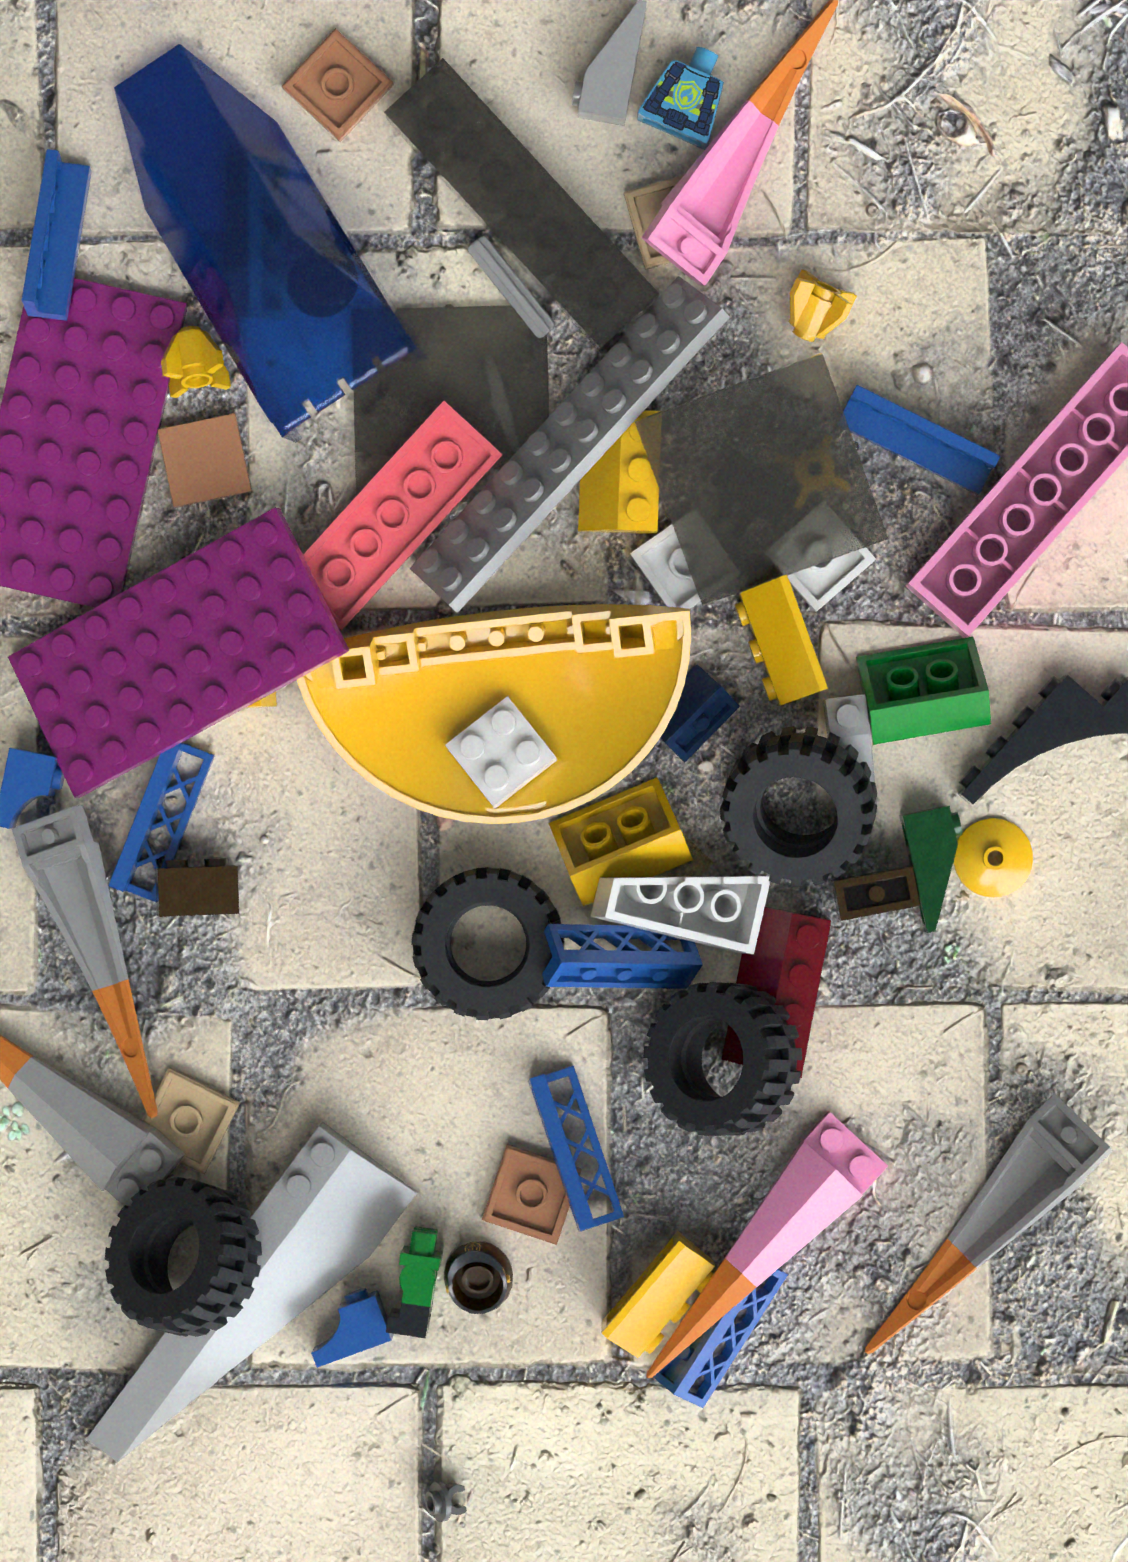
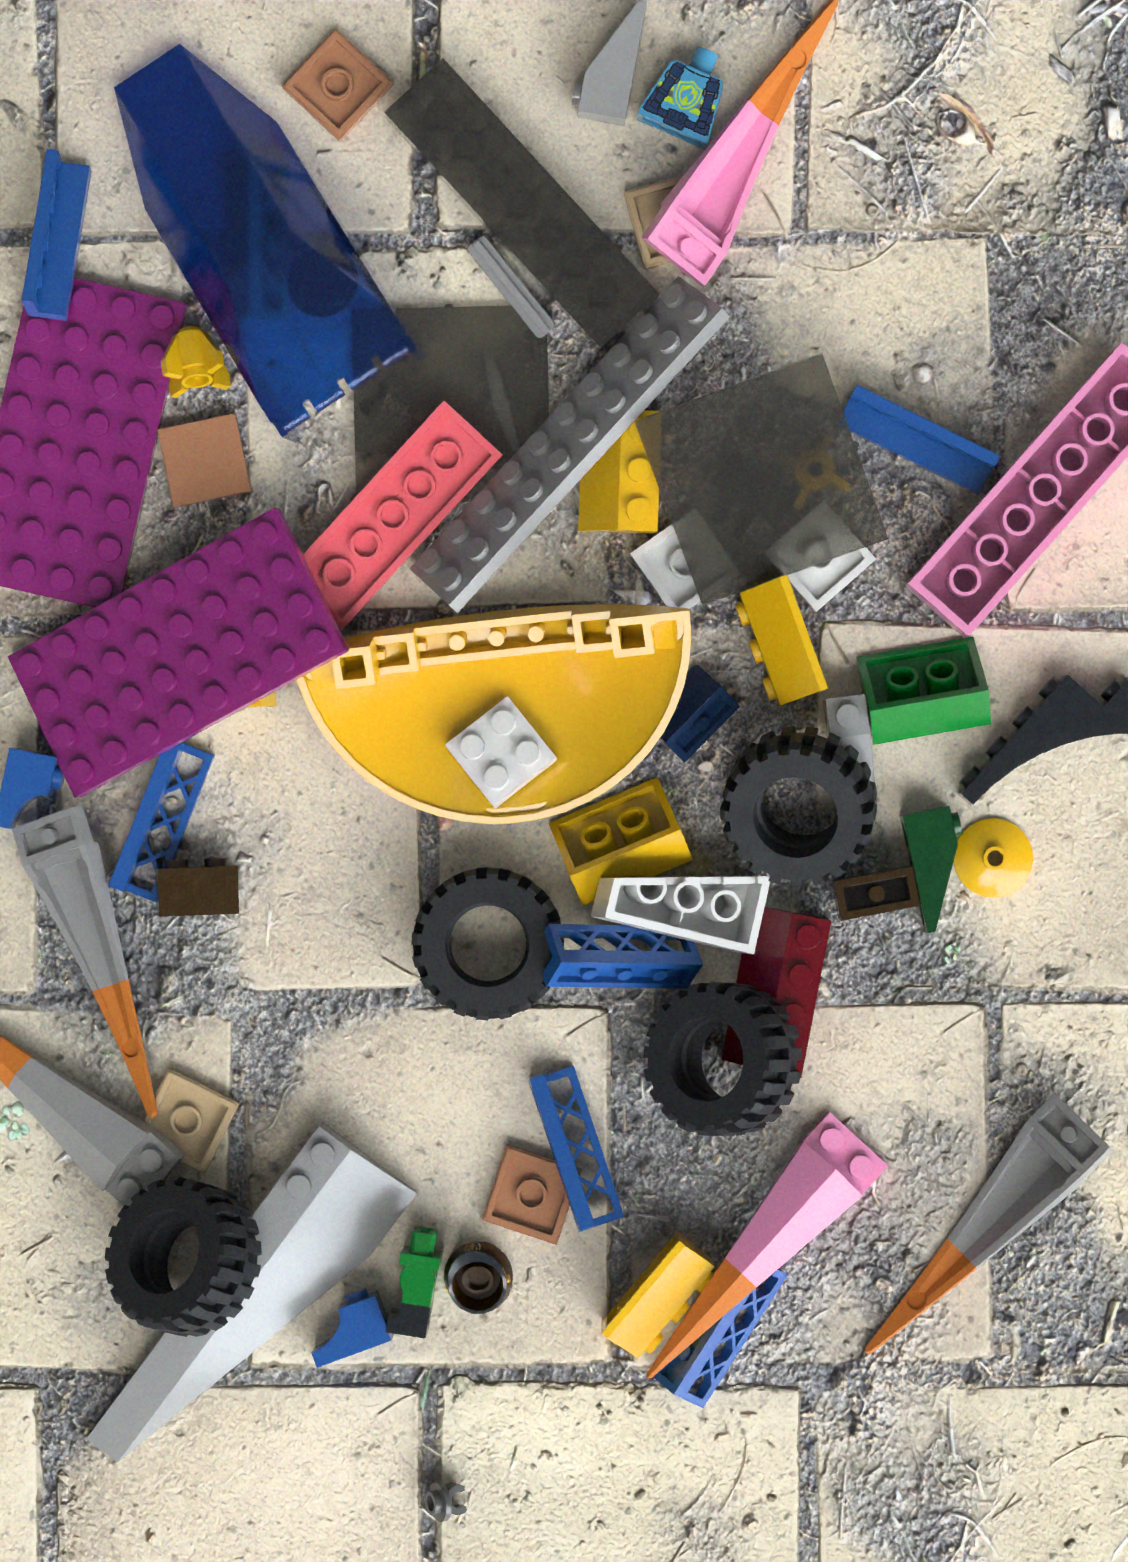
yellow brick [788,269,857,342] -> none

